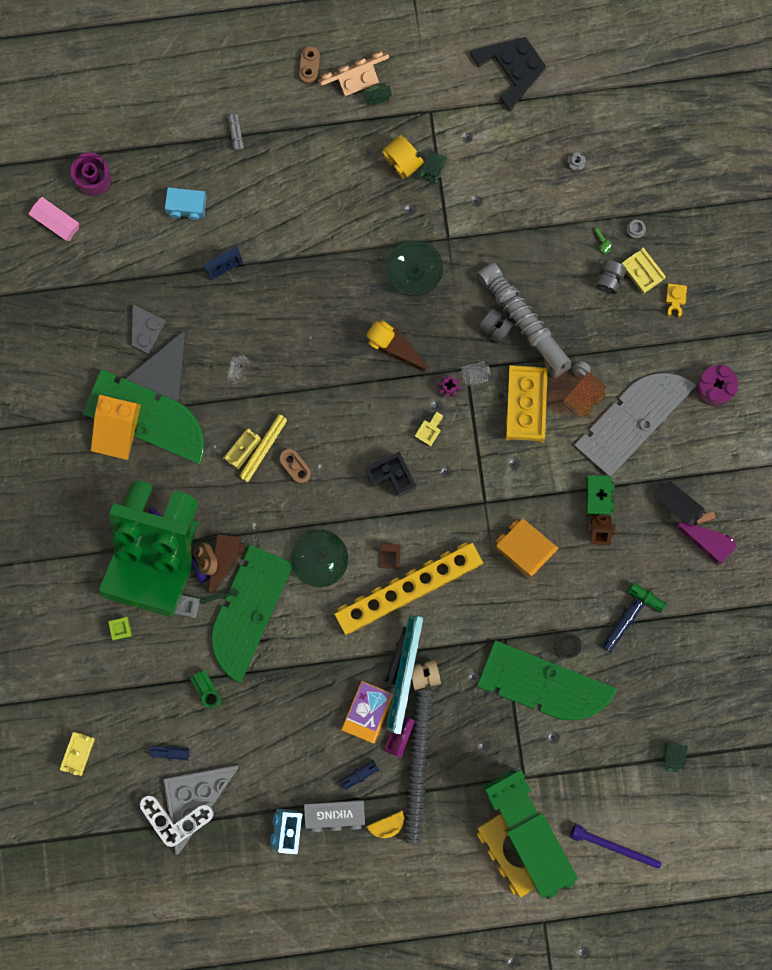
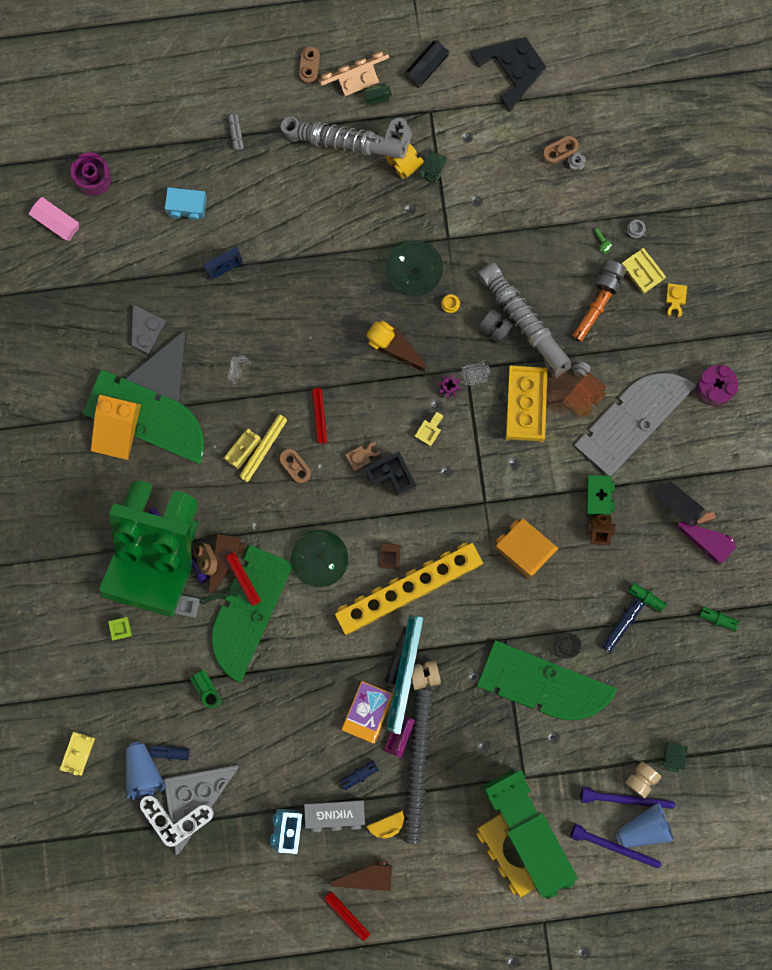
none -> medium blue cone [126,742,165,799]
none -> red axle [225,552,261,606]
none -> light grey piece [281,117,412,159]
none -> red axle [312,388,327,444]
none -> red axle [324,892,370,941]
none -> reddish brown slope [331,860,392,891]
none -> medium nougat plate [345,442,381,472]
none -> black piece [404,40,449,88]
none -> yellow plate [441,294,460,313]
none -> medium nougat plate [543,136,579,165]
none -> orange pin [572,289,612,343]
none -> dark purple piece [581,787,675,809]
none -> medium blue cone [616,803,674,848]
none -> tan wheel [625,761,661,799]
none -> green pin [699,606,740,632]

